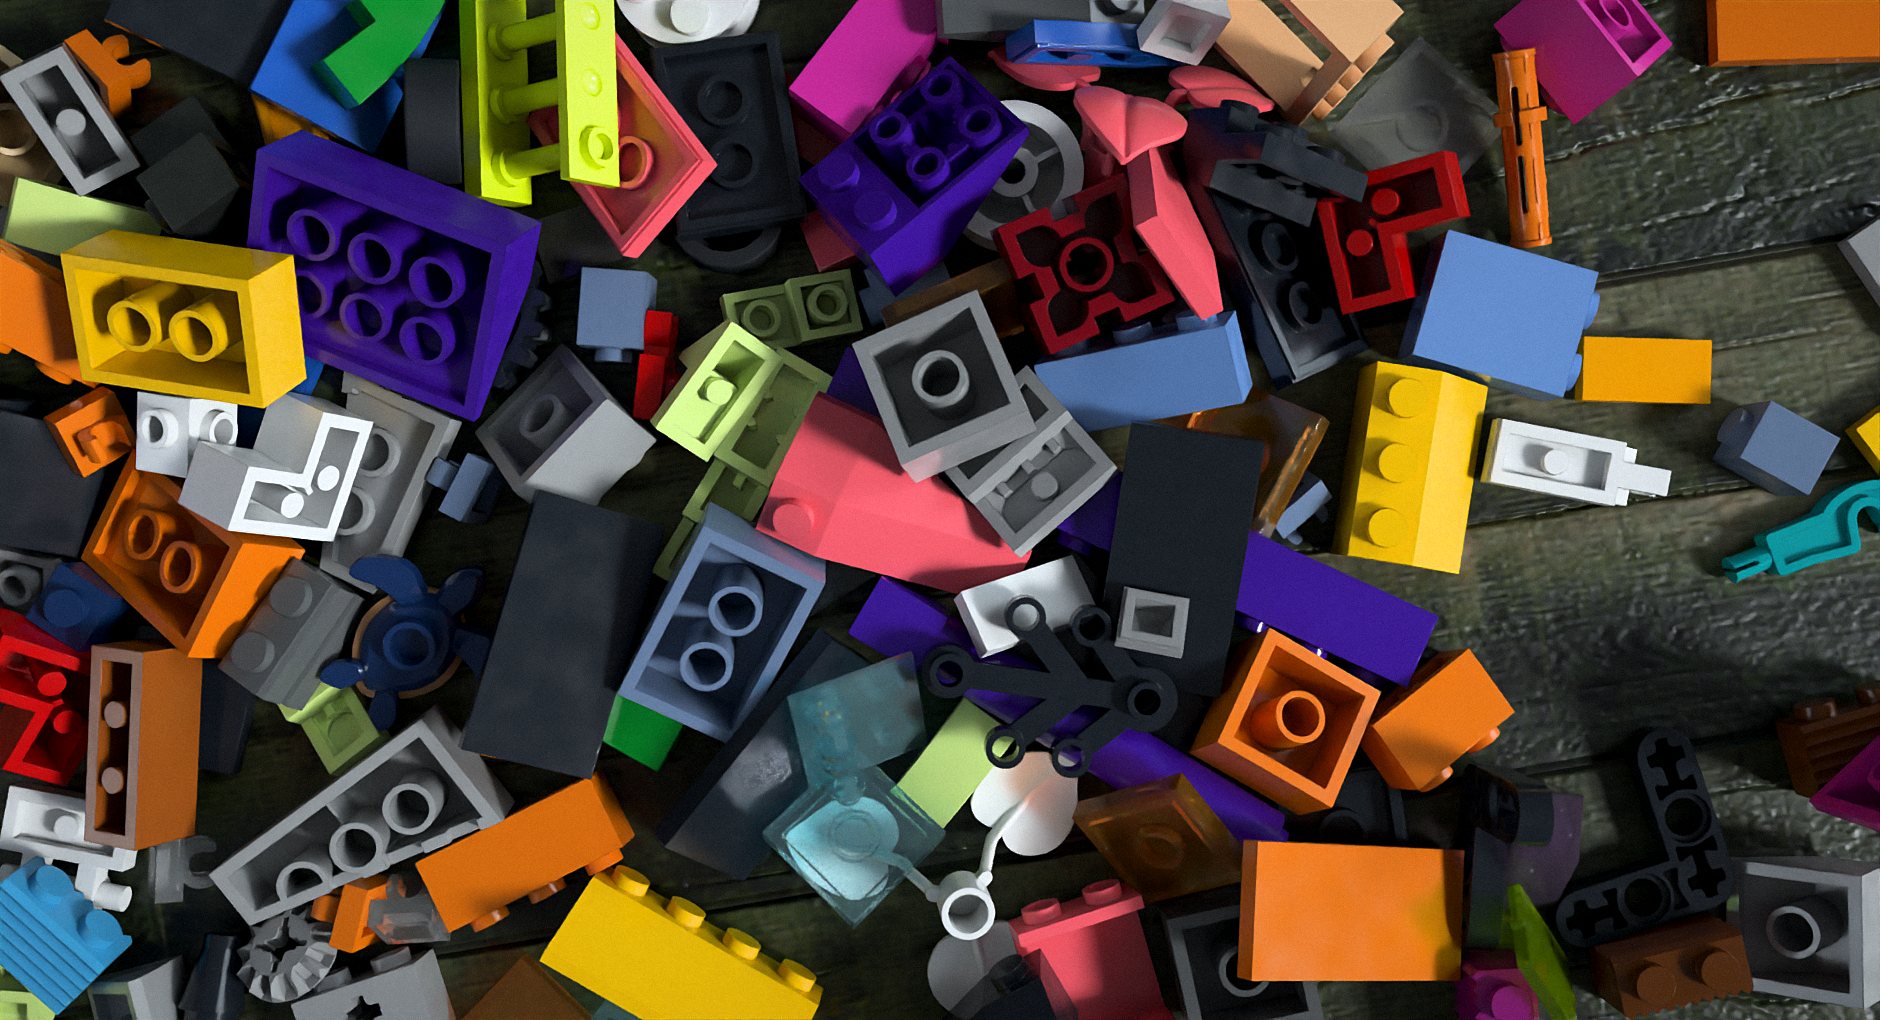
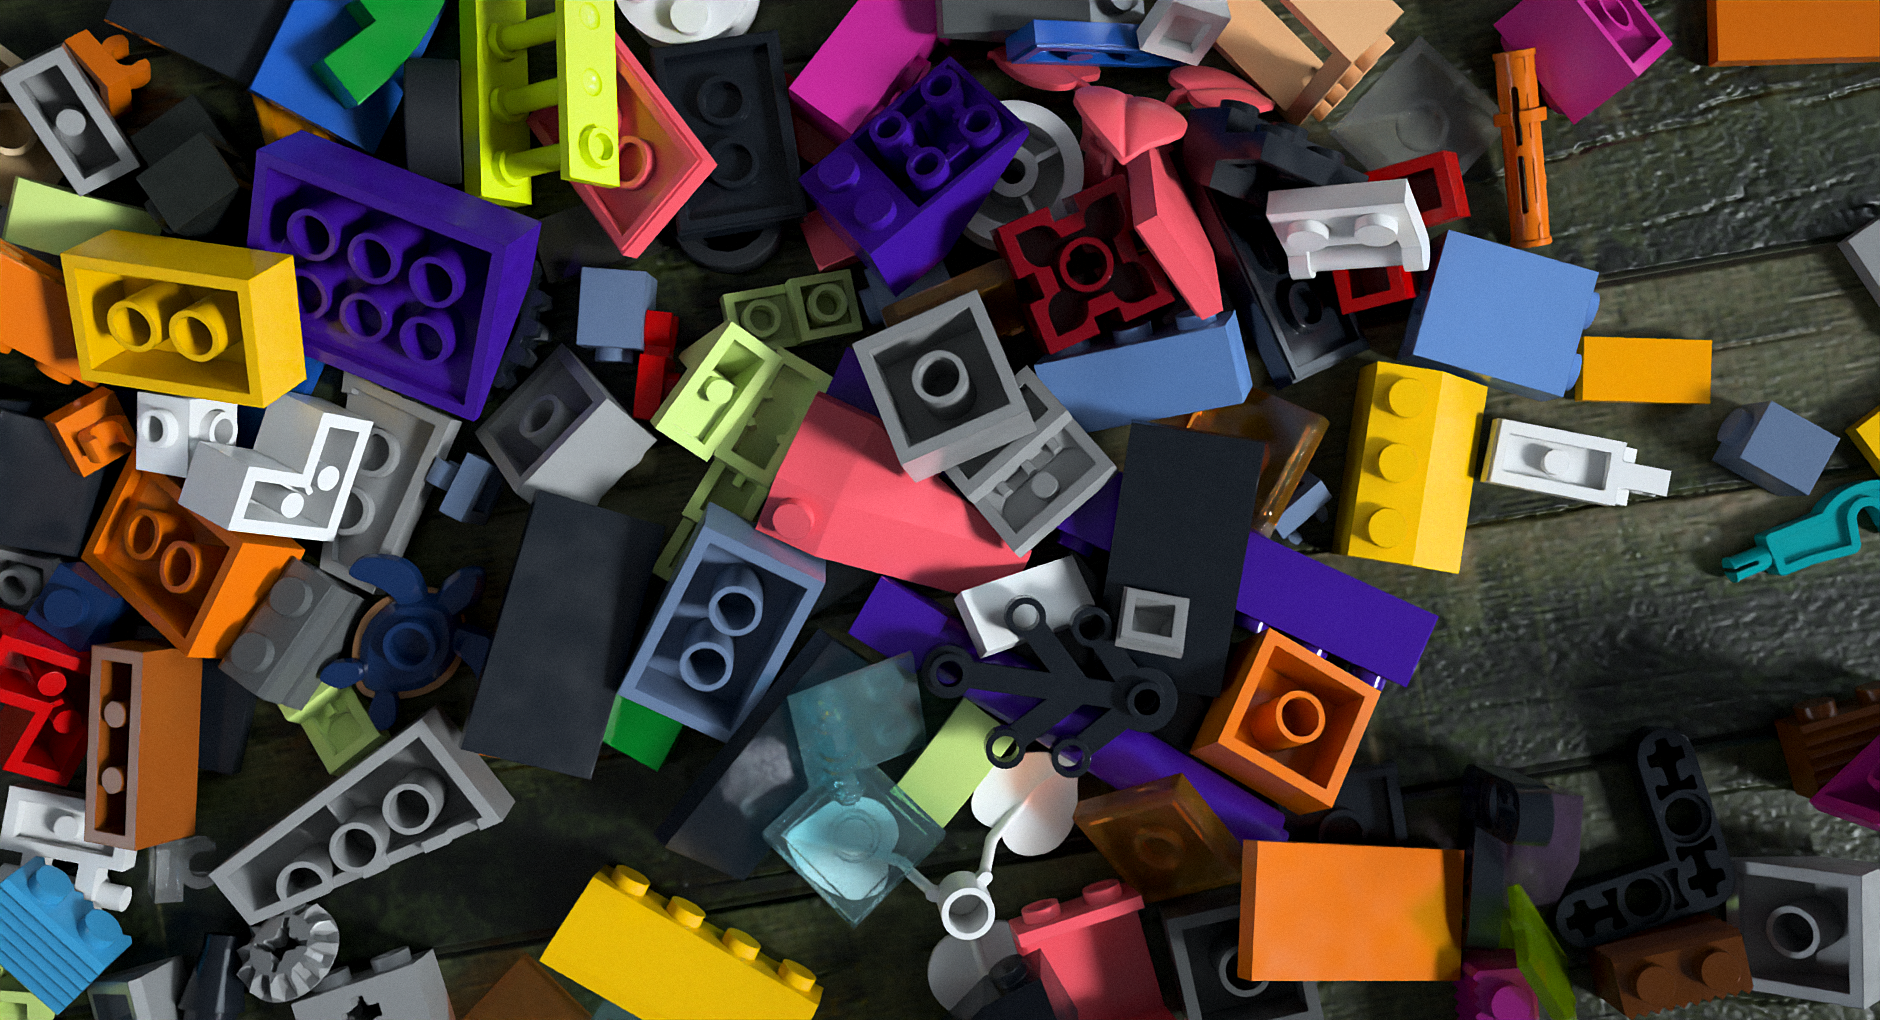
orange tile [310,873,398,953] -> none
clear tile [367,874,451,945] -> none
orange brick [415,768,635,933] -> none
orange brick [1359,648,1515,792] -> none
none -> white plate [1266,178,1430,280]

